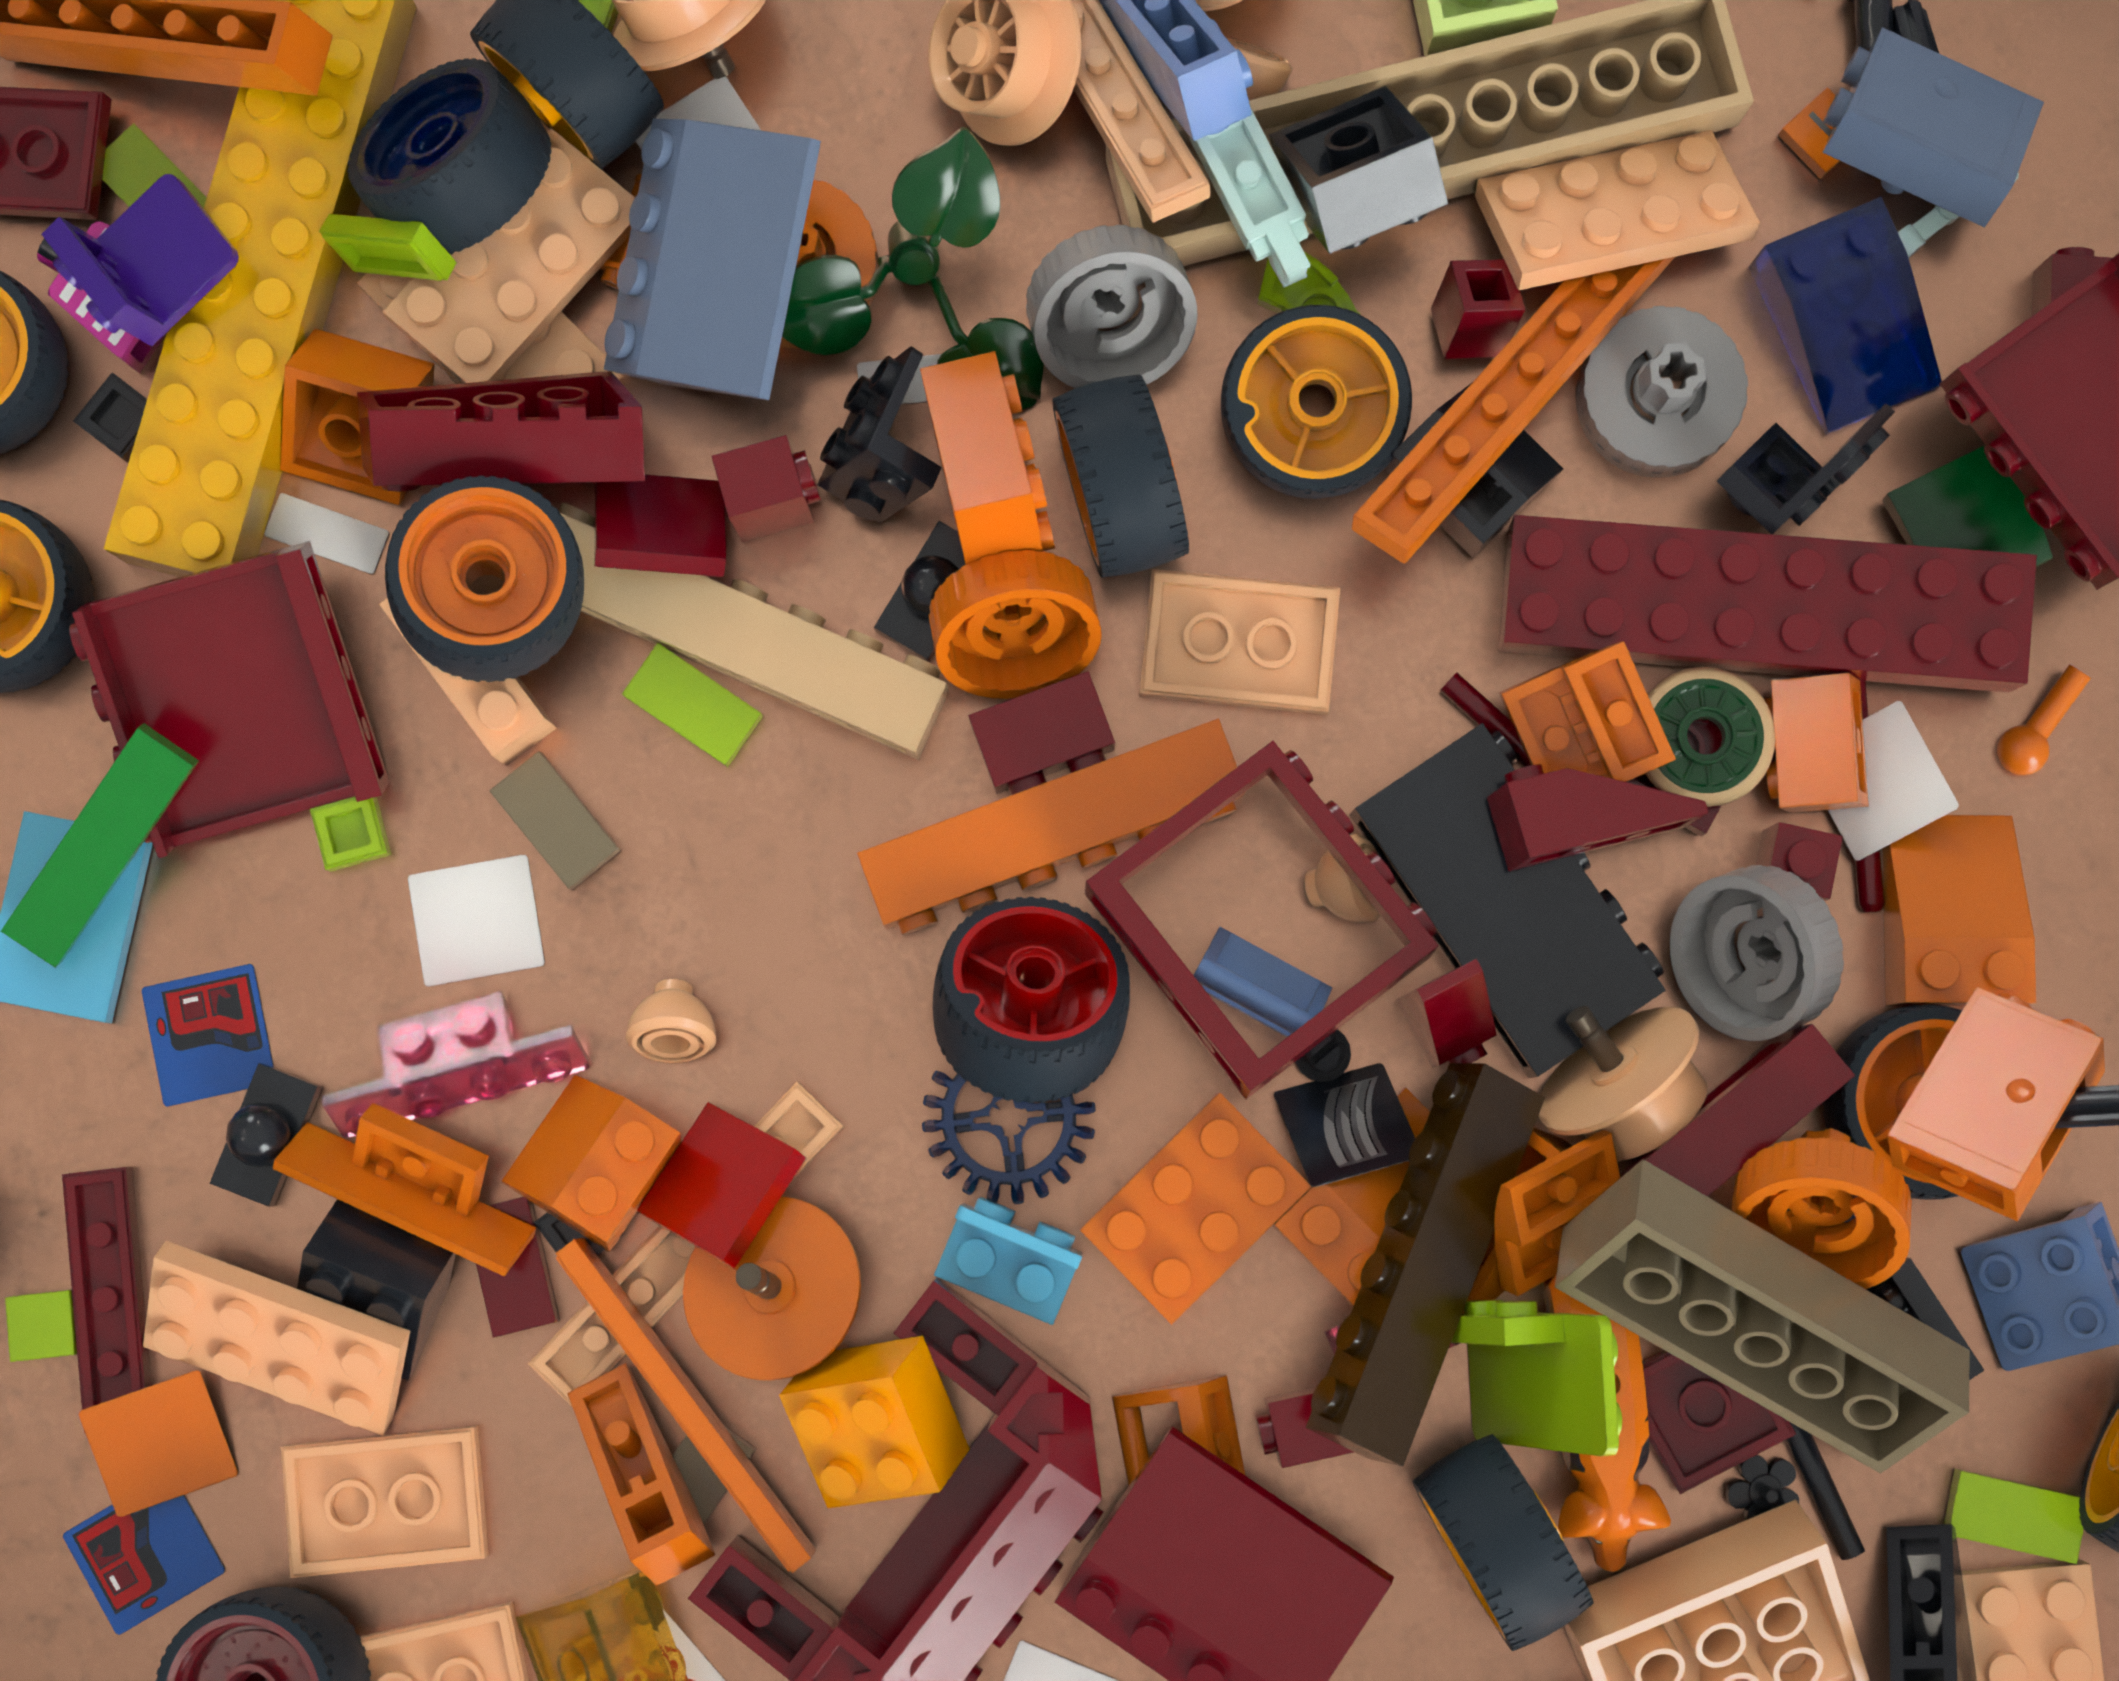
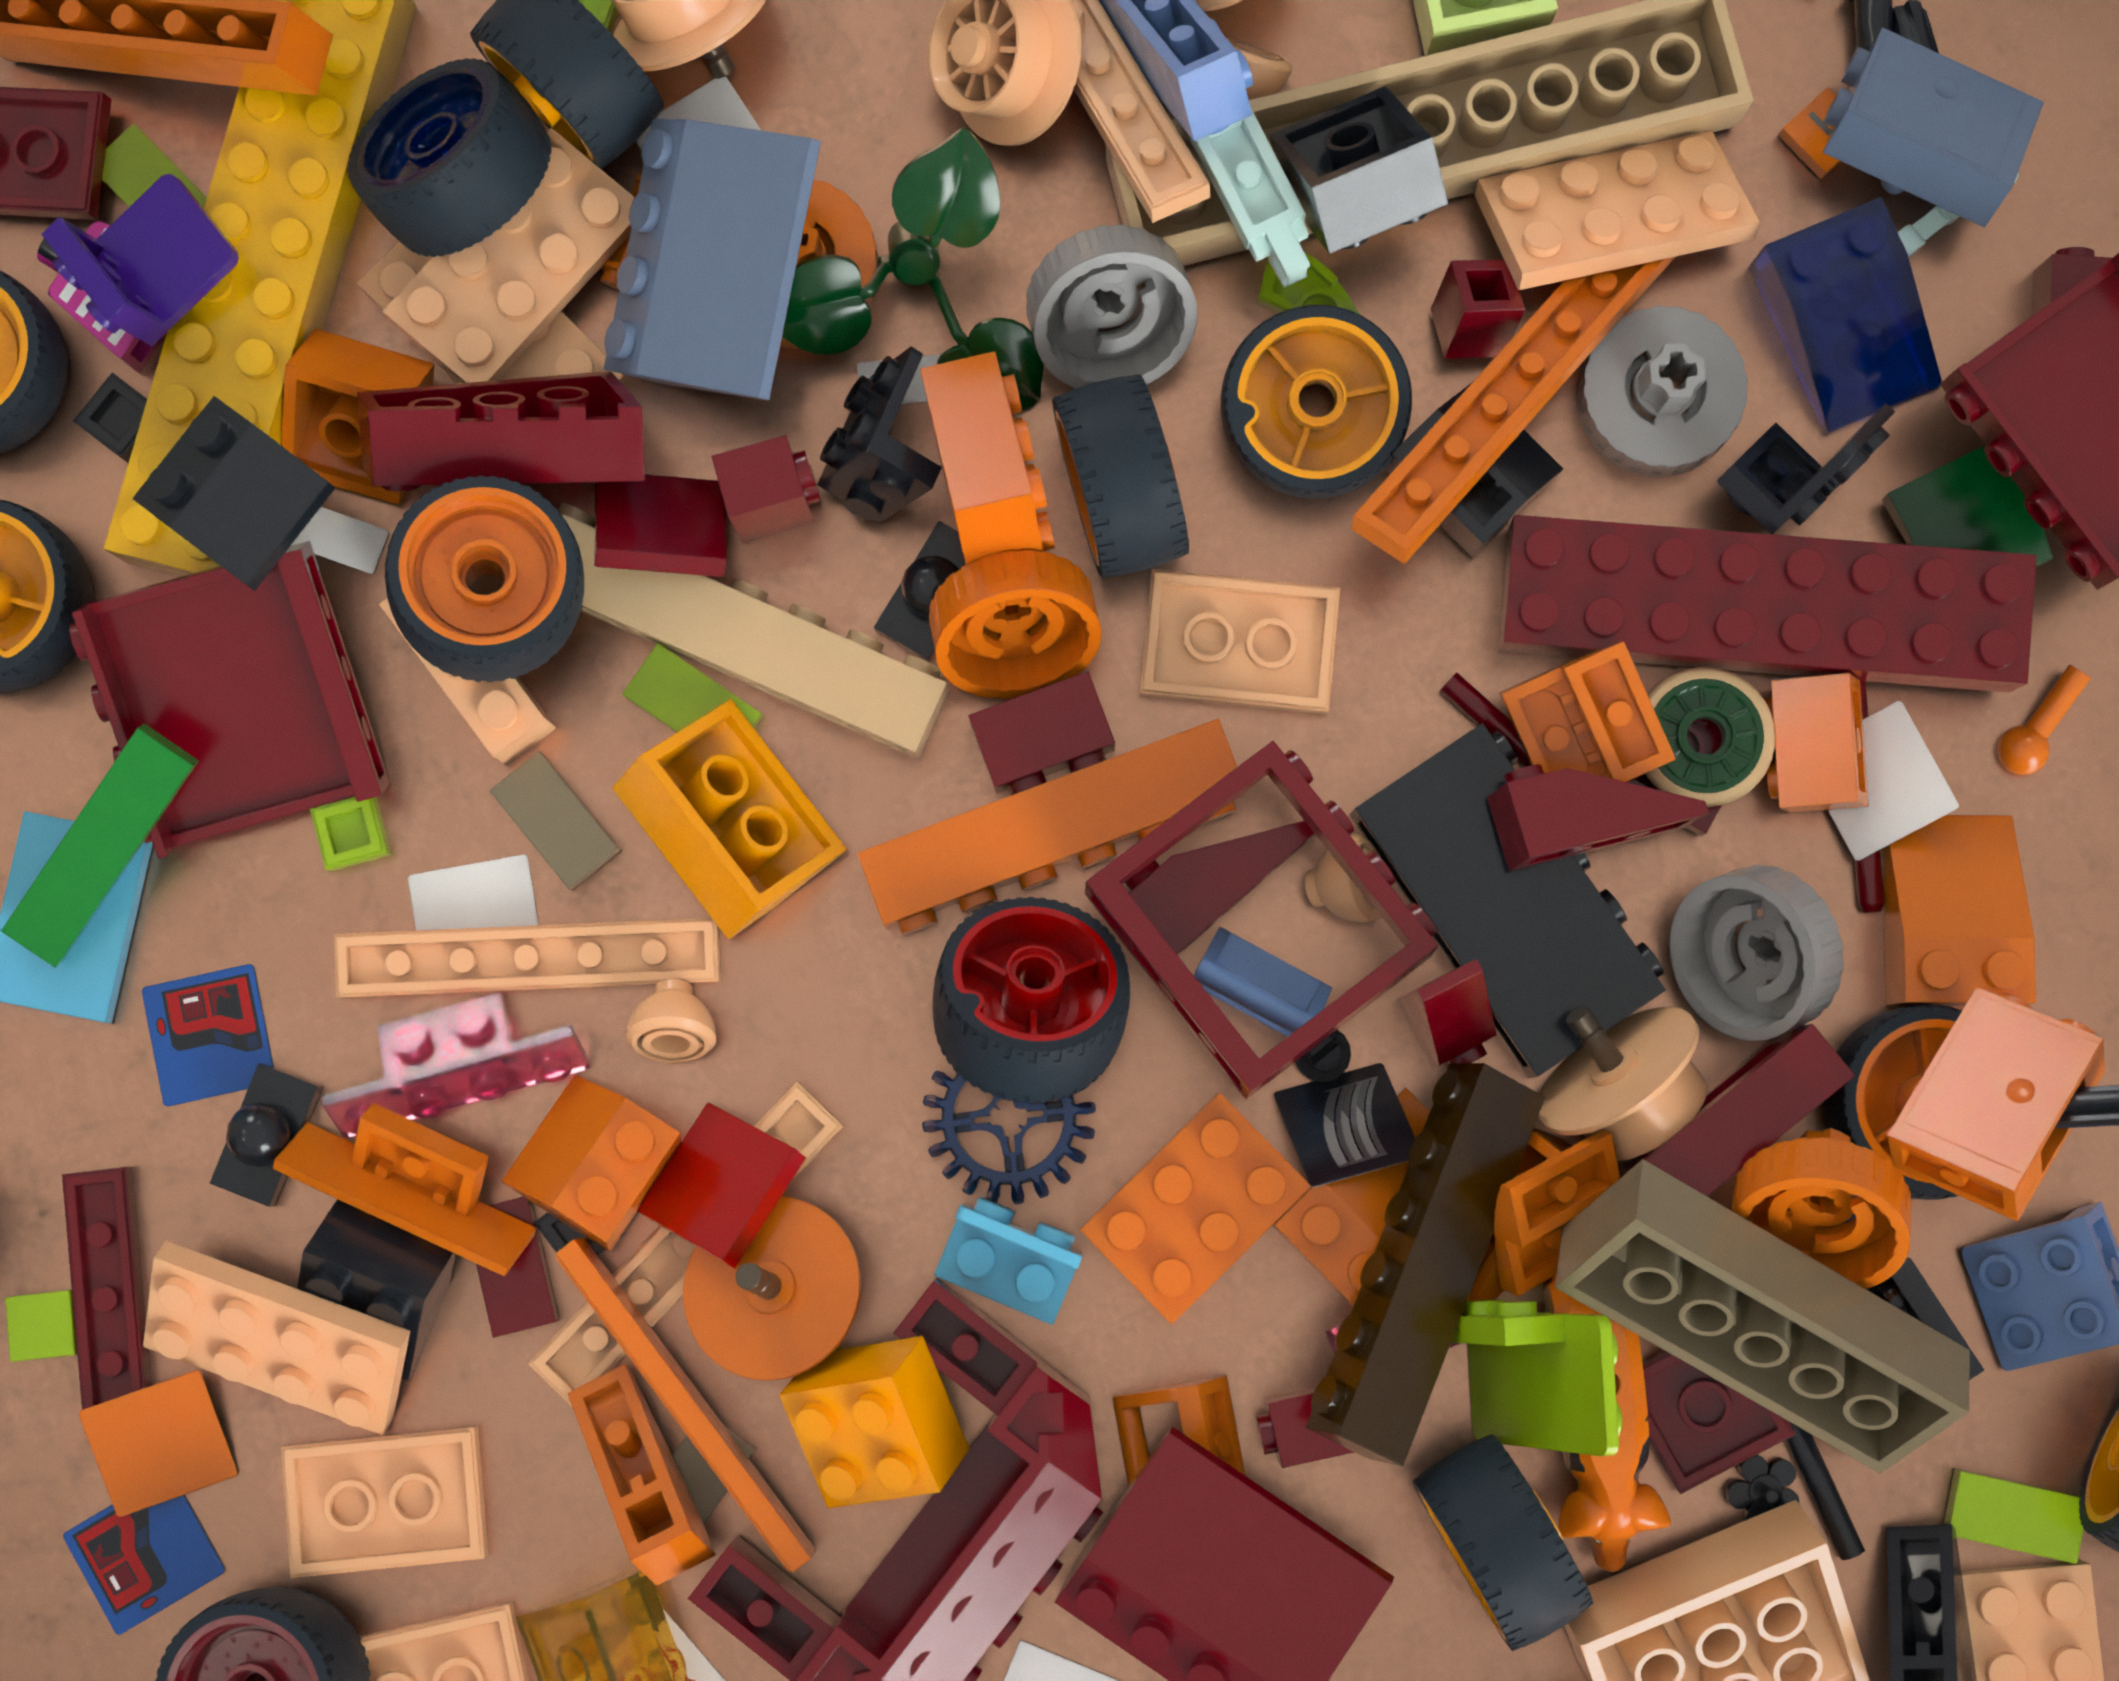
lime tile [319,214,457,281] -> none
dark red brick [1755,822,1843,901] -> none
none -> black slope [132,396,336,591]
none -> light nougat tile [334,918,721,998]
none -> light orange slope [612,699,847,940]
none -> dark red slope [1125,821,1315,955]

